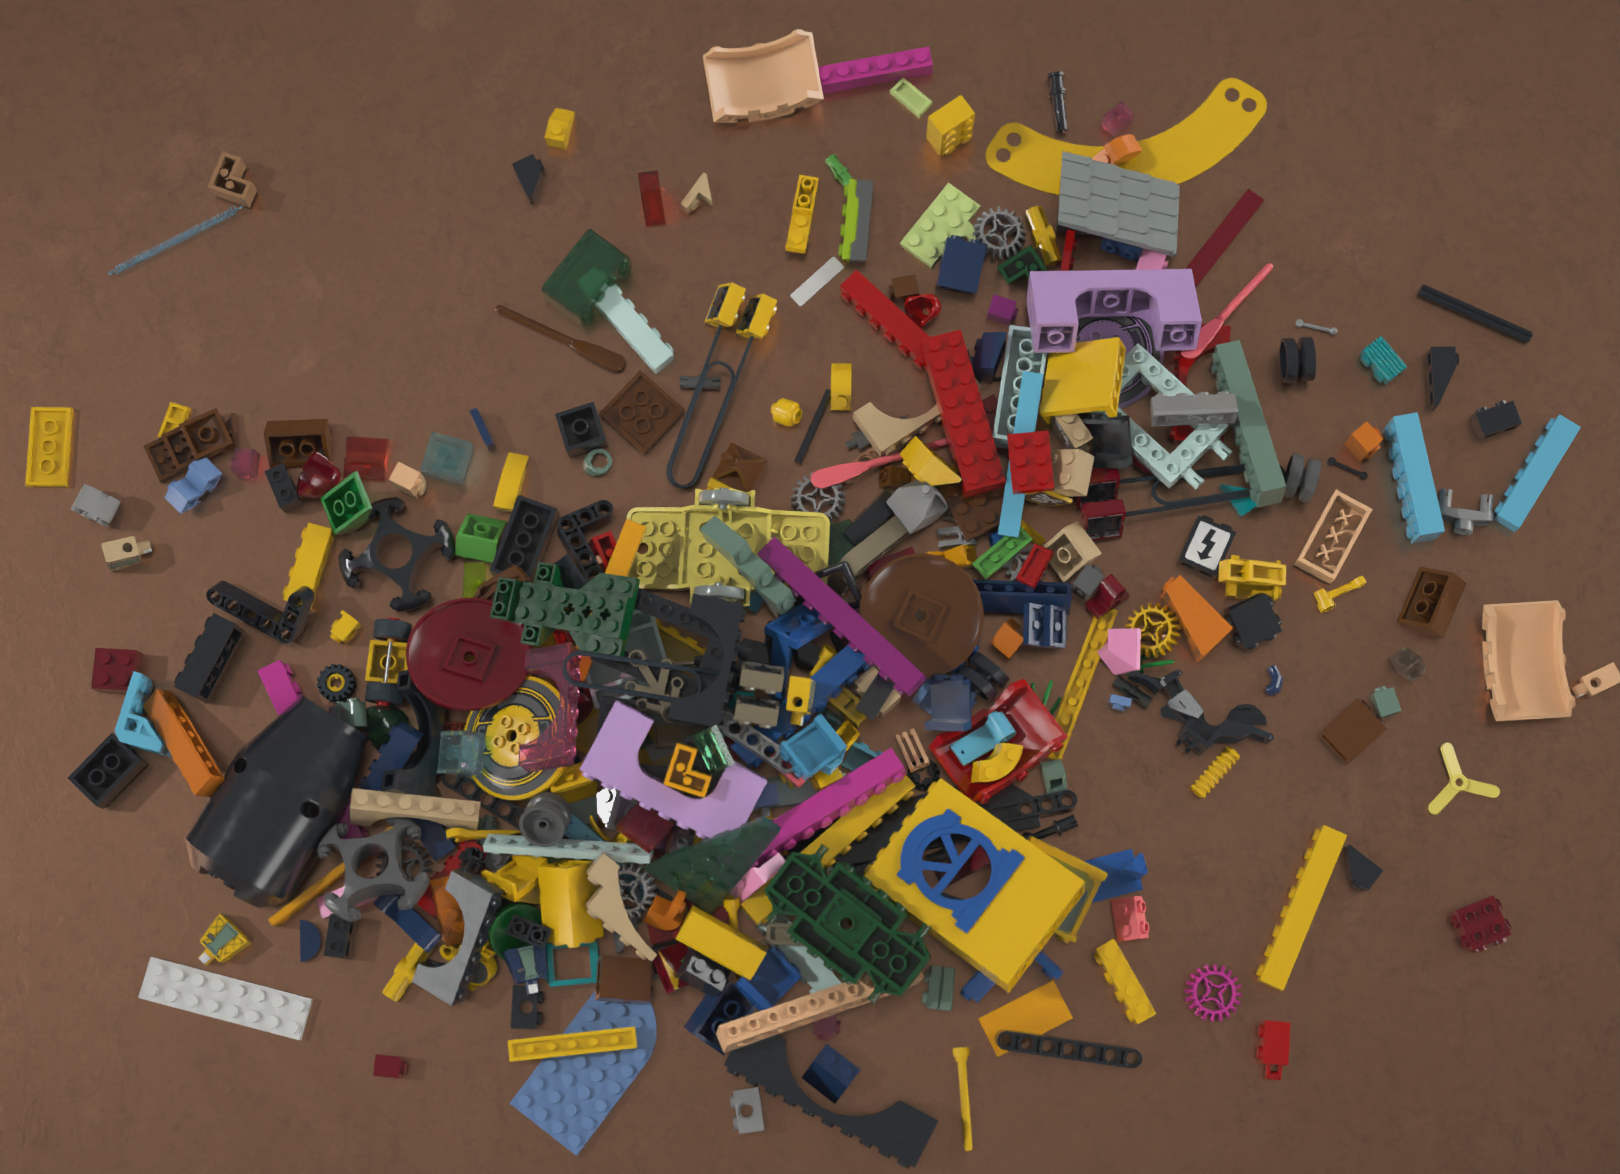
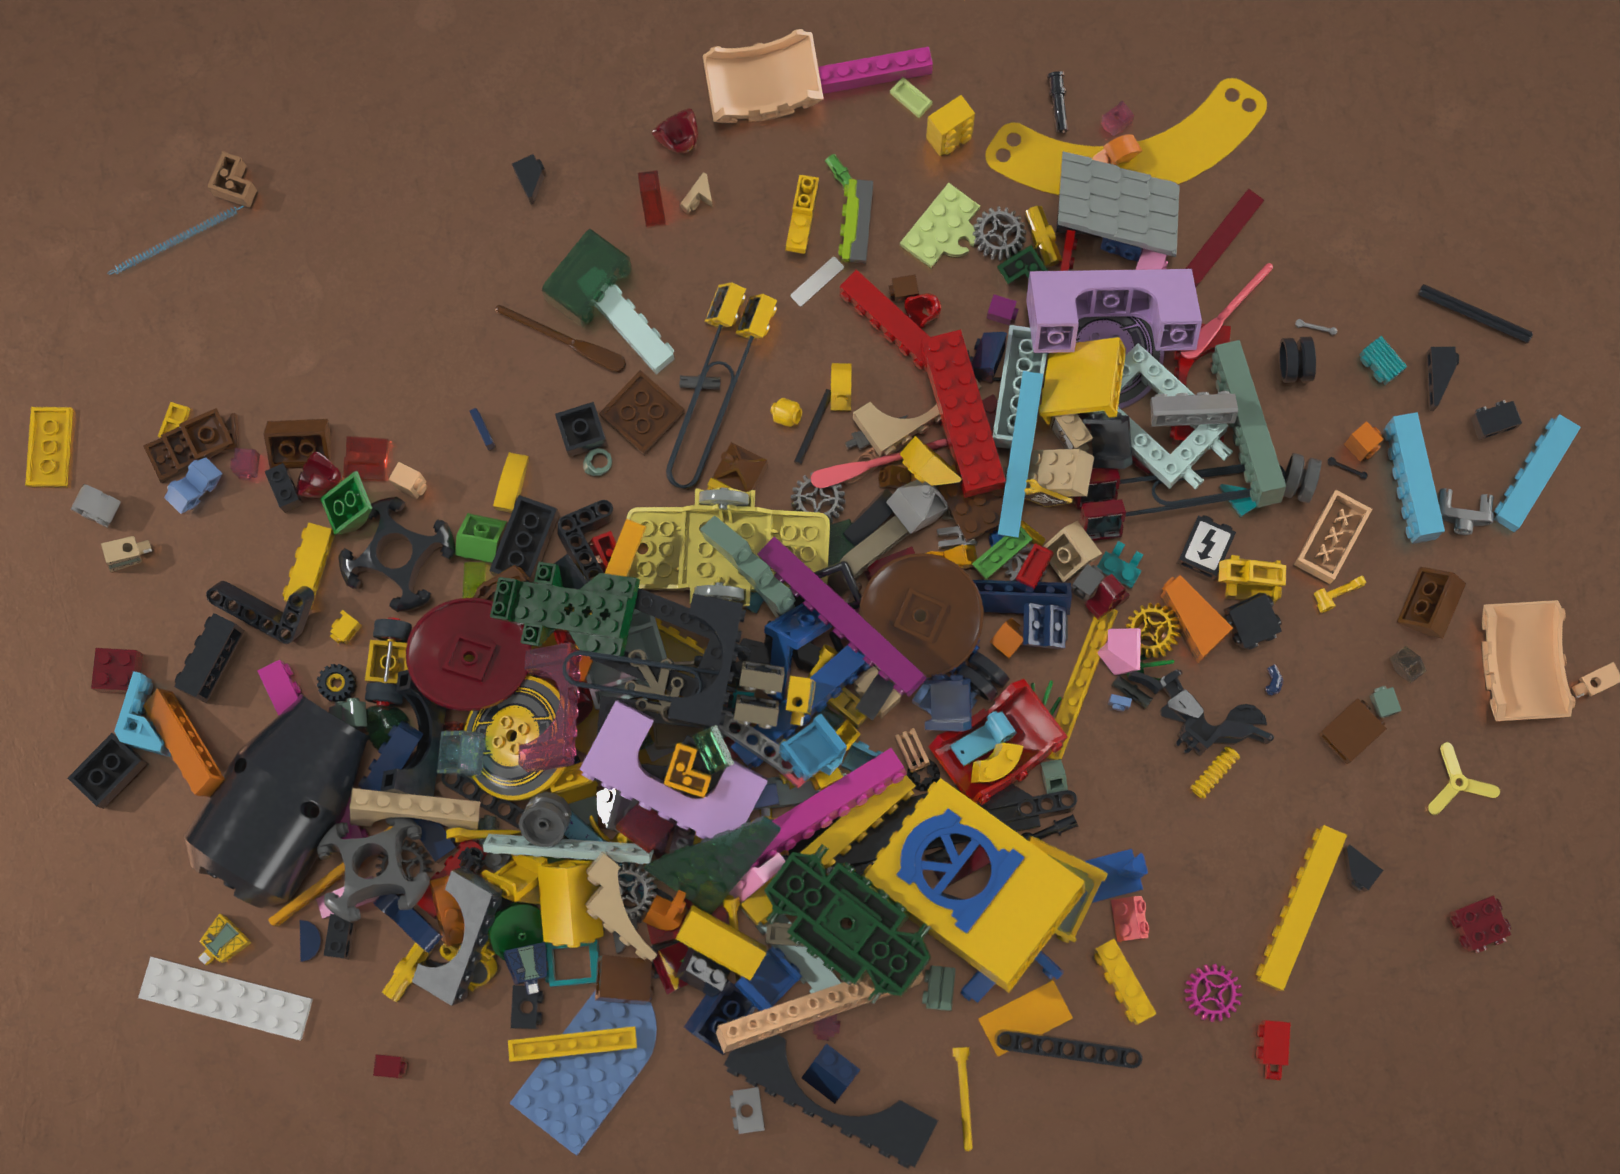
clear light blue brick [420,432,474,486] -> none
black slope [505,914,552,950] -> none
yellow slope [544,108,575,150] -> none
dark blue brick [935,235,987,295] -> none
red plate [1007,431,1054,495] -> none
none -> dark red hair [652,108,698,154]
none -> teal plate [1097,541,1144,589]

